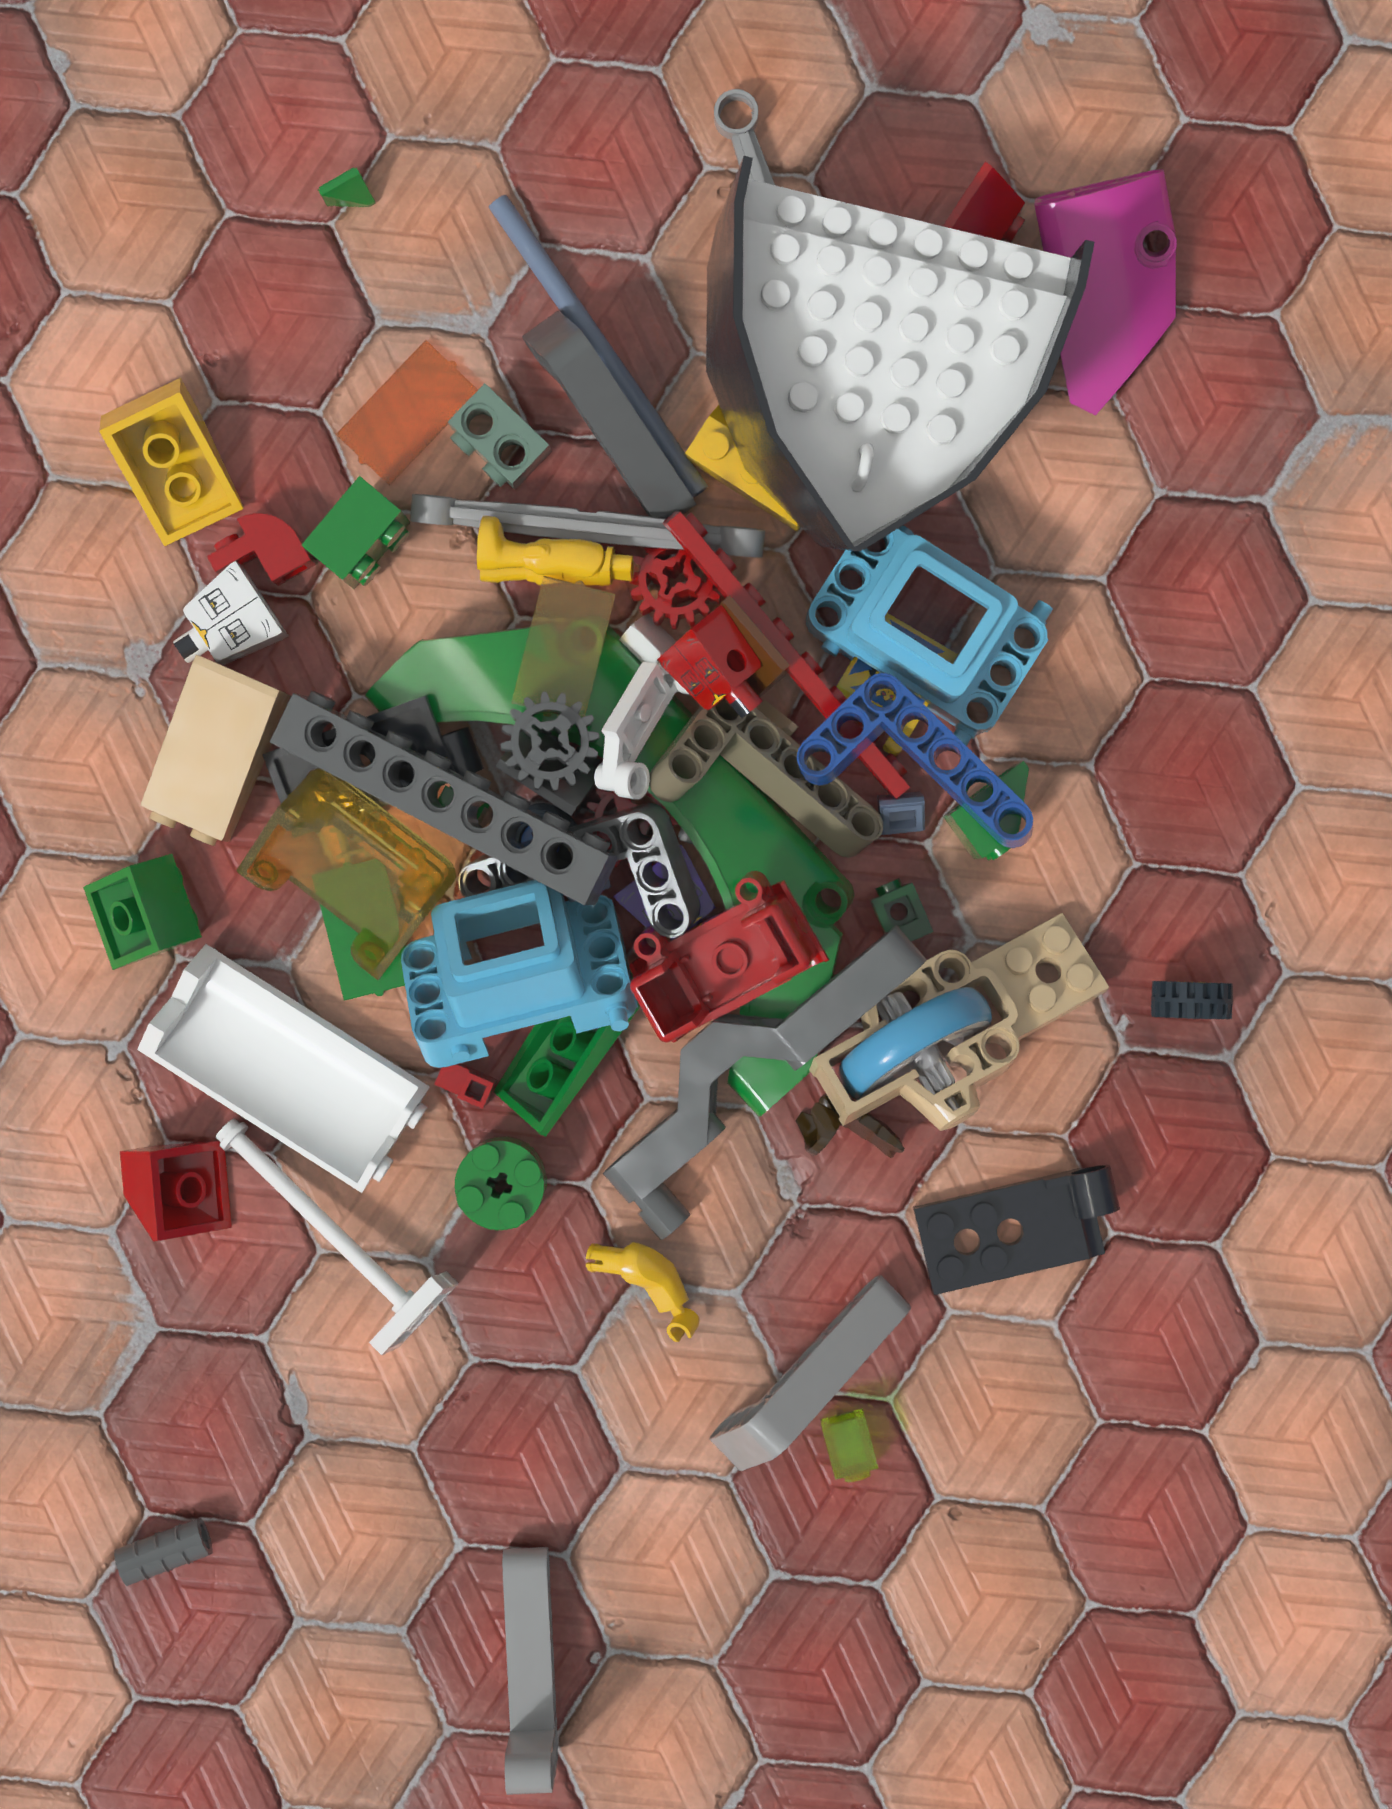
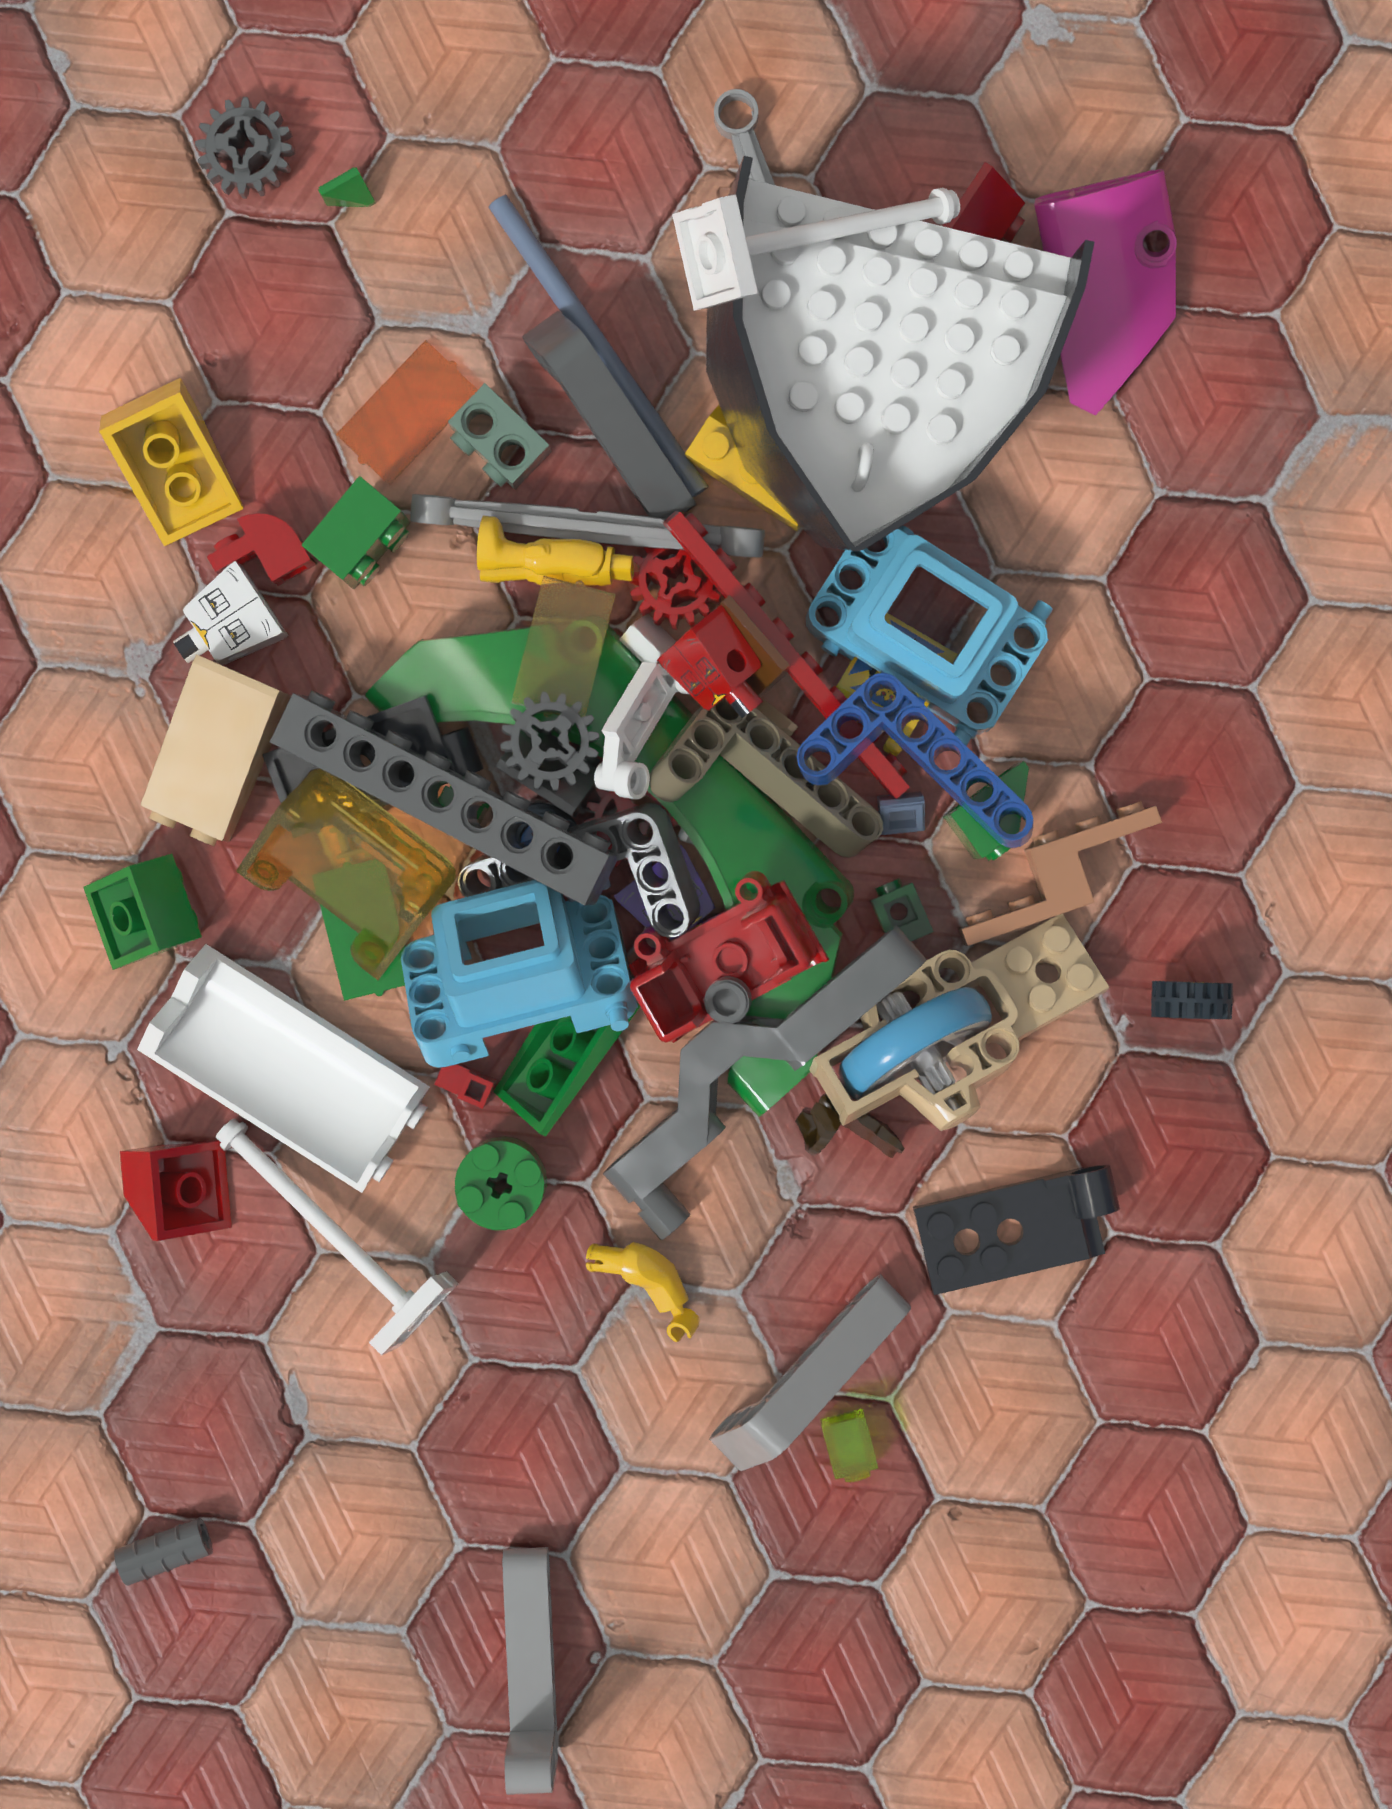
none -> dark grey gear [195,97,295,199]
none -> white tile [672,188,960,311]
none -> dark grey tile [704,976,752,1024]
none -> nougat bracket [958,801,1162,946]

